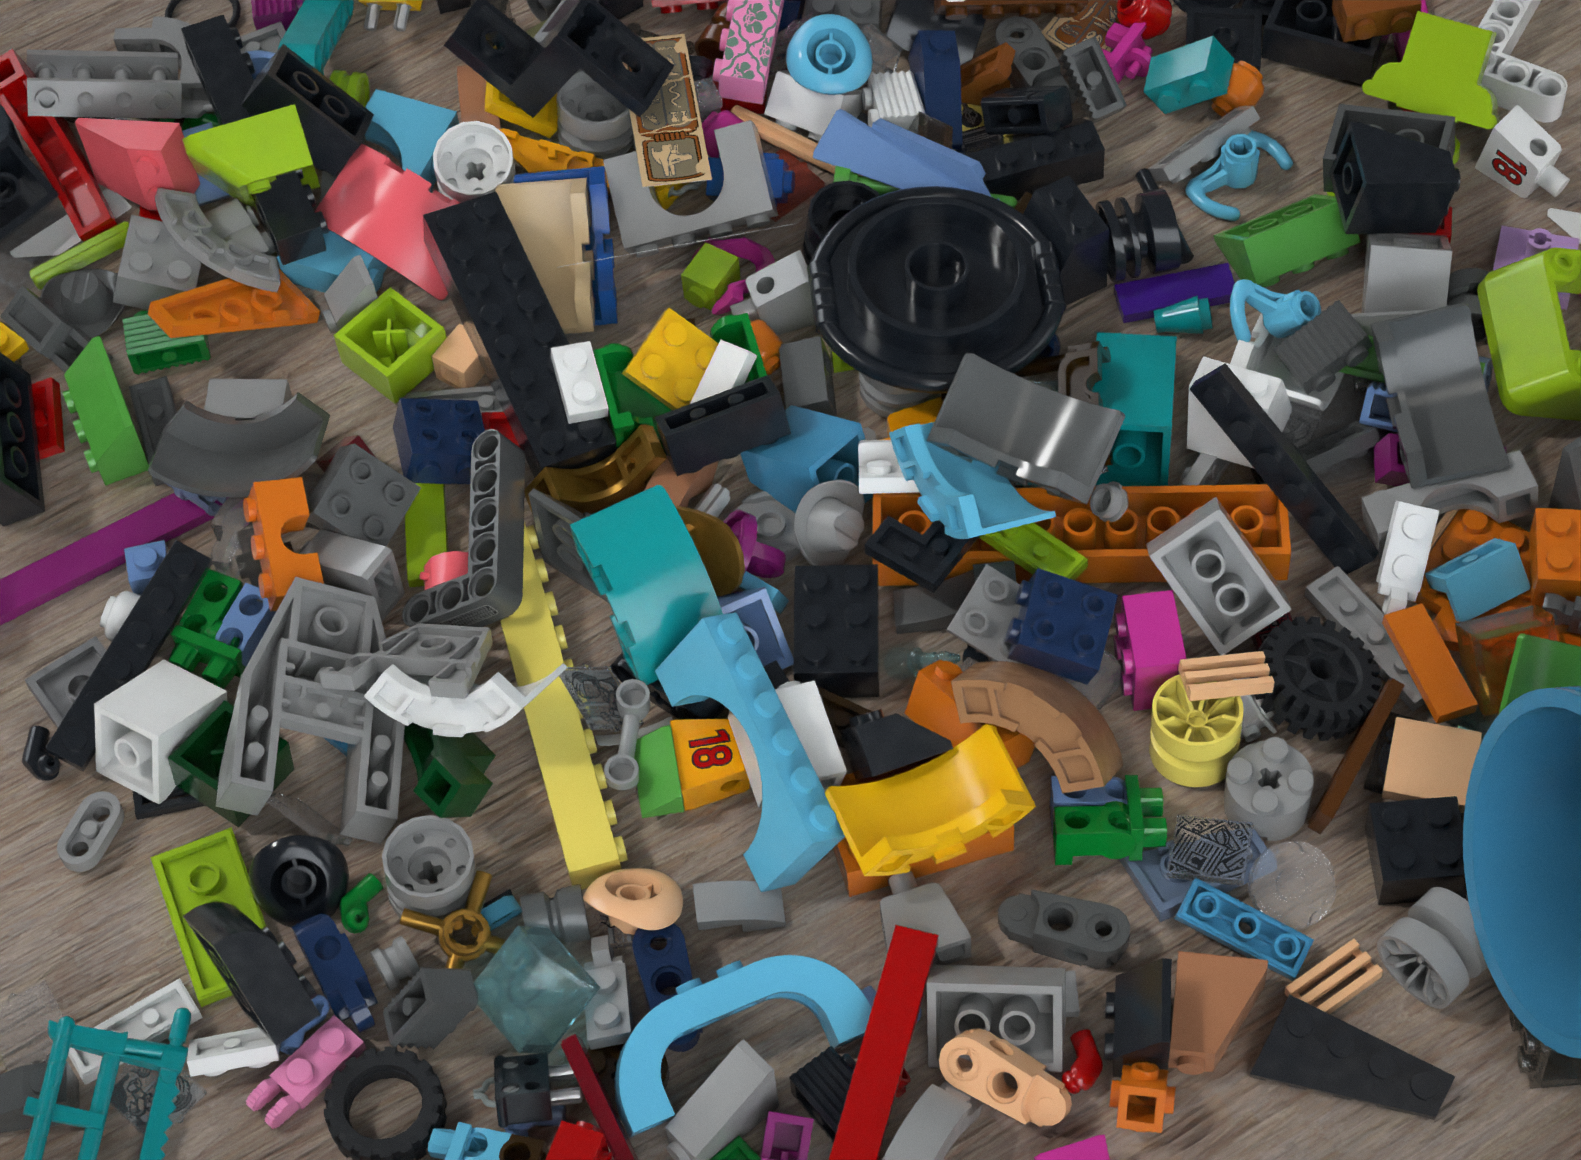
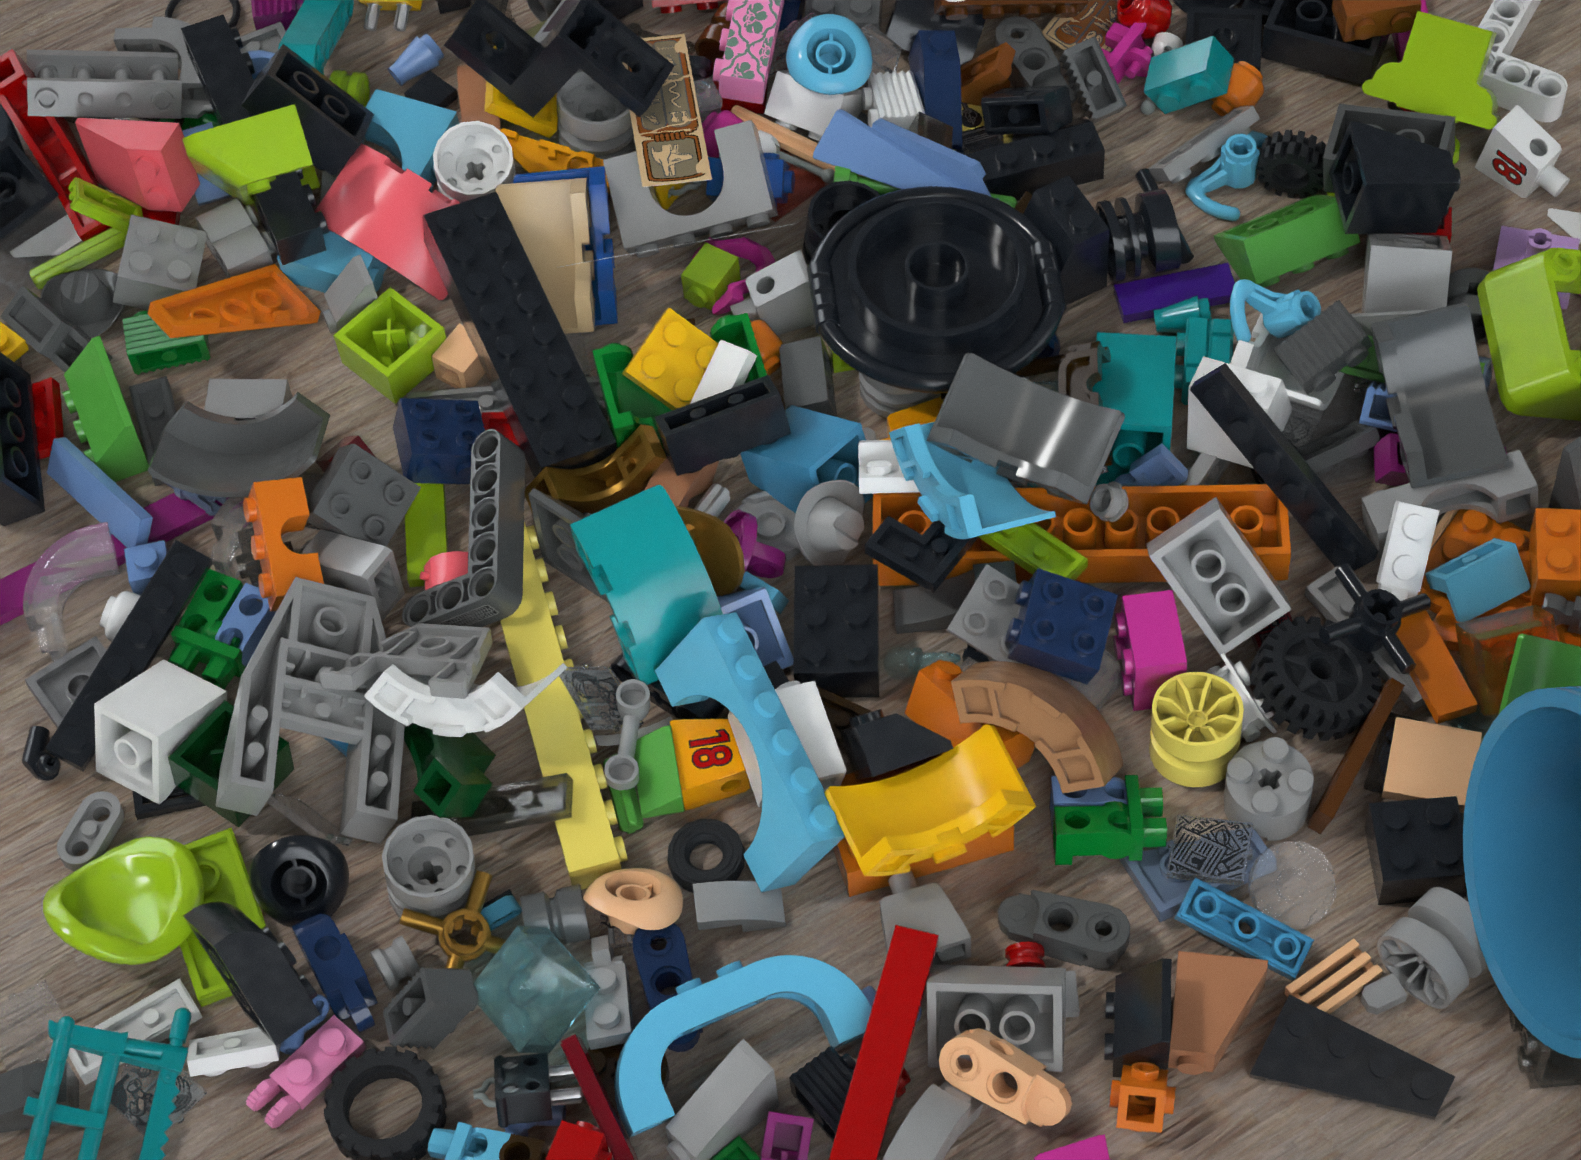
light grey tile [155,188,281,293] -> none
green arm [340,873,383,934] -> none
white plate [551,341,609,424] -> none
red arm [1062,1029,1103,1094] -> none
light nougat tile [1178,651,1275,701] -> none
none -> clear arch [23,522,120,662]
none -> lime piece [43,836,204,965]
none -> medium blue tile [47,437,153,548]
none -> lime tile [68,177,143,234]
none -> medium blue cone [388,34,444,86]
none -> black tile [404,71,458,108]
none -> clear smoke tile [411,773,573,836]
none -> bright green axle [603,754,644,834]
none -> black tyre [667,819,745,893]
none -> light grey hinge [758,130,835,184]
none -> red bush [1005,941,1046,968]
none -> medium blue plate [1114,444,1188,486]
none -> white hinge [1140,32,1183,115]
none -> teal brick [1174,317,1234,405]
none -> black tyre [1256,130,1326,199]
none -> black bar [1319,563,1431,674]
none -> light grey piece [1361,973,1407,1015]

